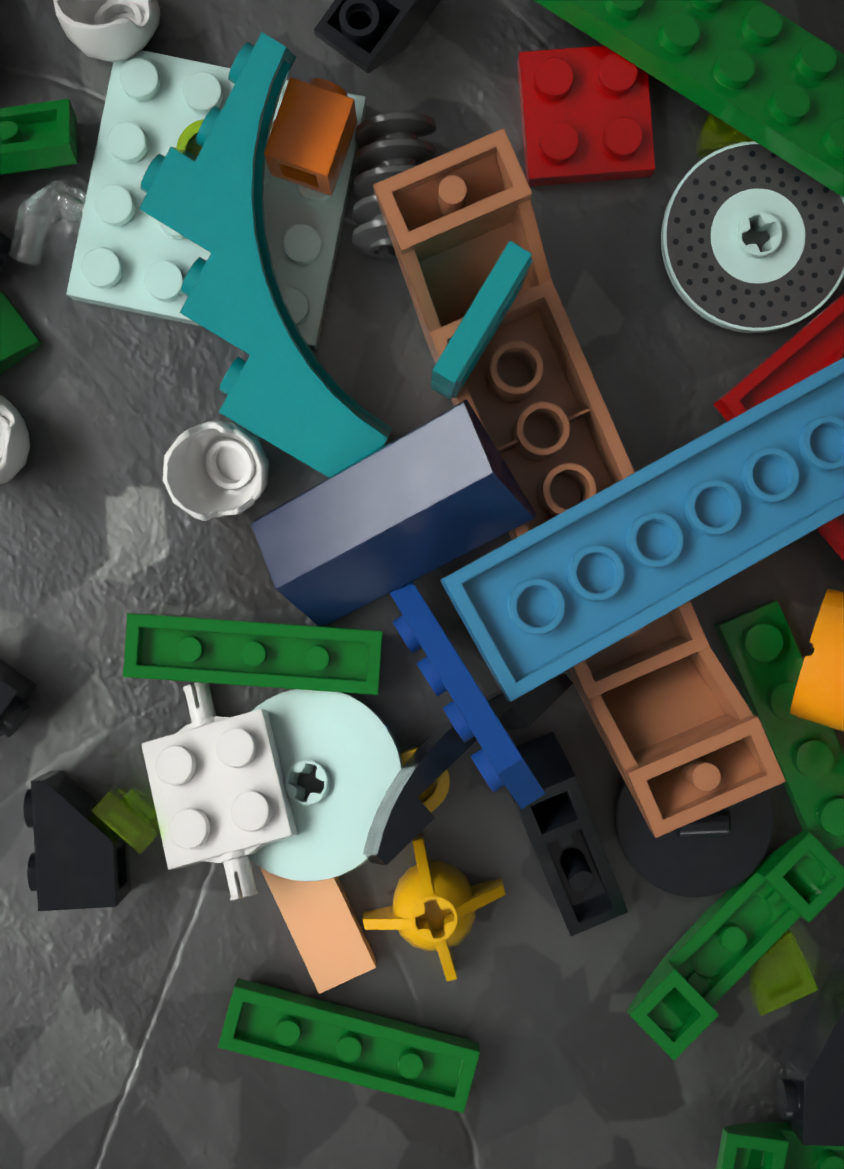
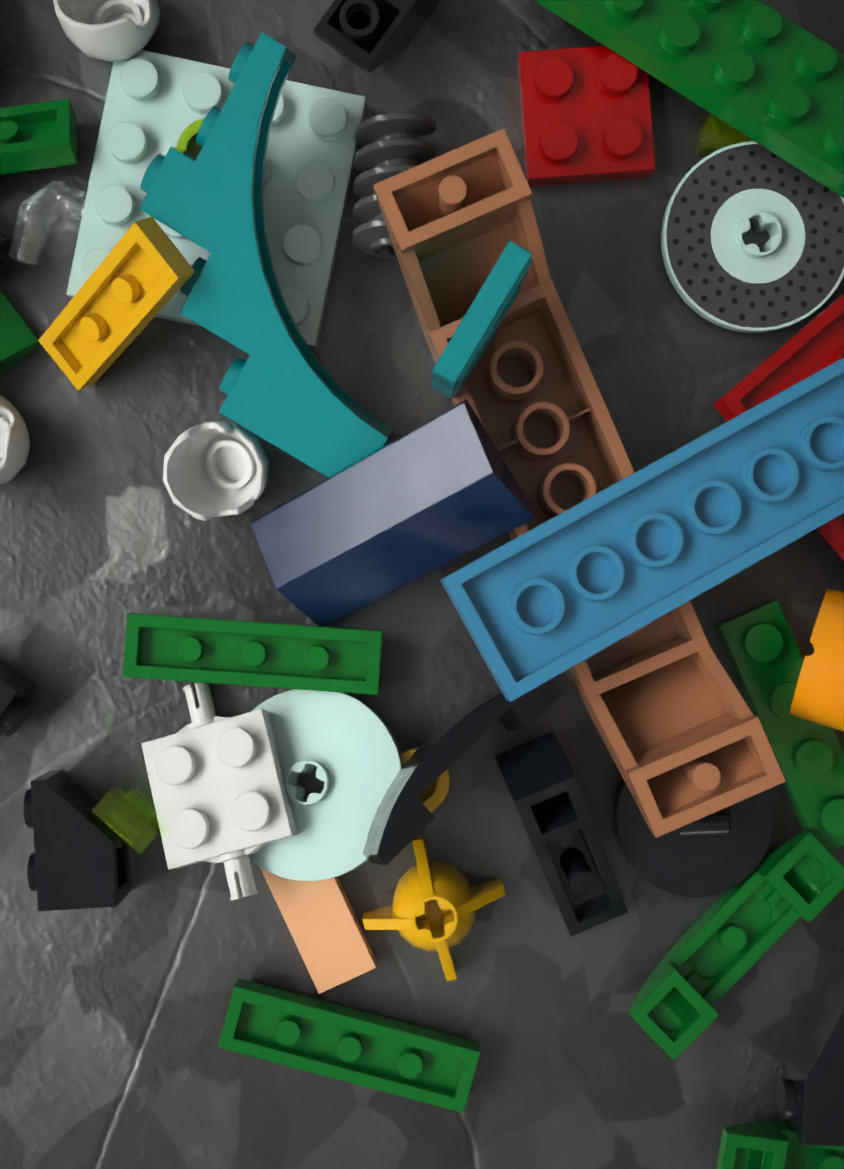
orange brick [264,77,357,196] -> none
blue plate [390,581,546,809] -> none
clear neon green tile [750,929,818,1016] -> none
none -> yellow plate [38,216,195,391]

